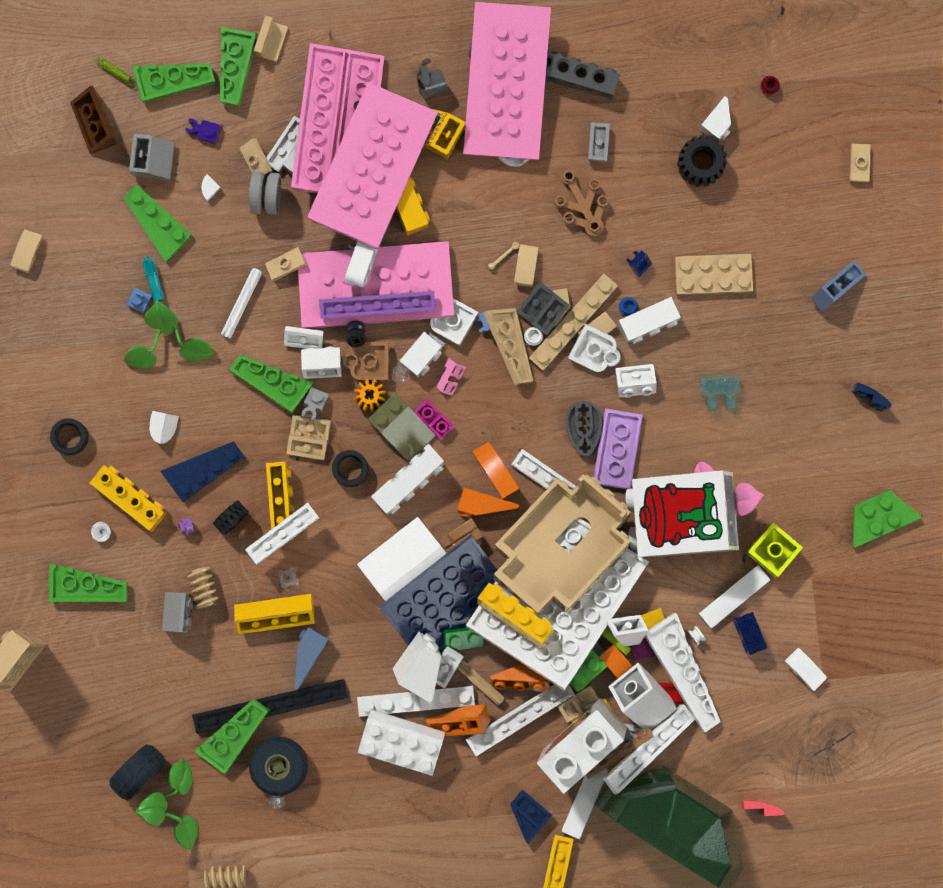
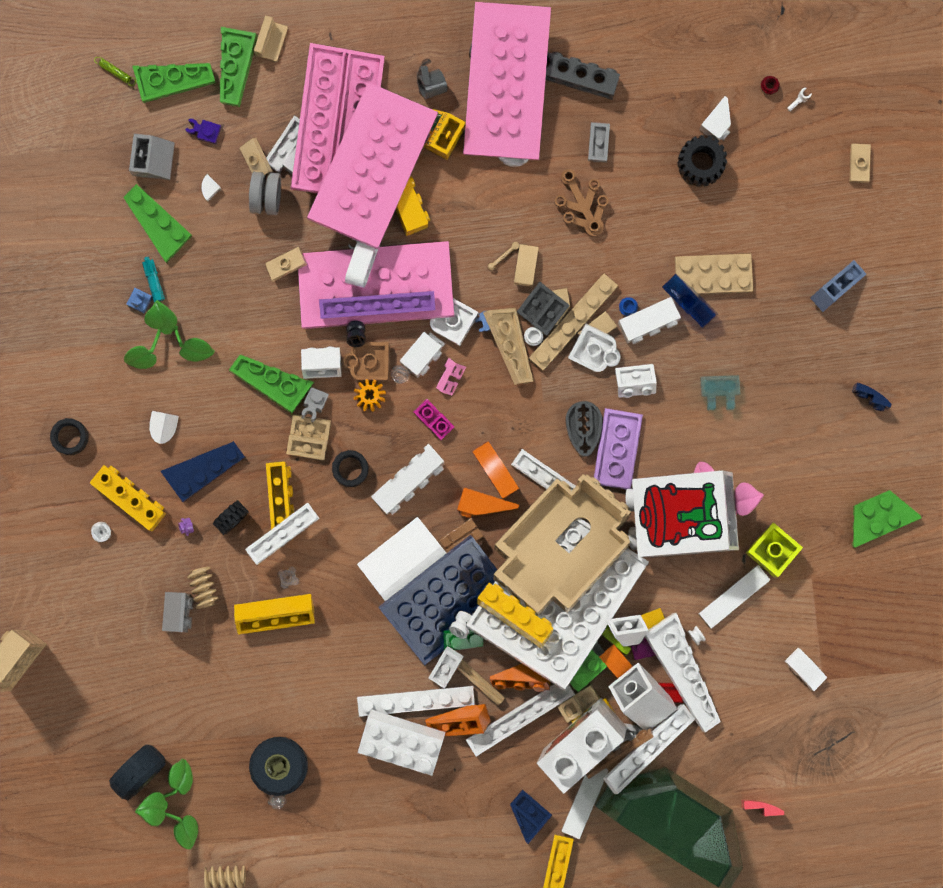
tan slope [10,229,43,273] -> none
bright green wing [49,563,128,602] -> none
reddish brown slope [70,86,118,154] -> none
black tile [192,679,348,734] -> none
bright green wing [194,699,270,774] -> none
white axle [221,268,262,339] -> none
white plate [284,326,324,349] -> none
sand blue slope [294,627,330,690] -> none
olive slope [368,393,436,462] -> none
white slope [393,632,441,703] -> none
clear blue tile [627,250,652,277] -> none
clear blue brick [732,612,767,655] -> none
none -> white wheel [449,611,472,639]
none -> clear blue slope [662,274,718,328]
none -> white hand [787,88,812,111]

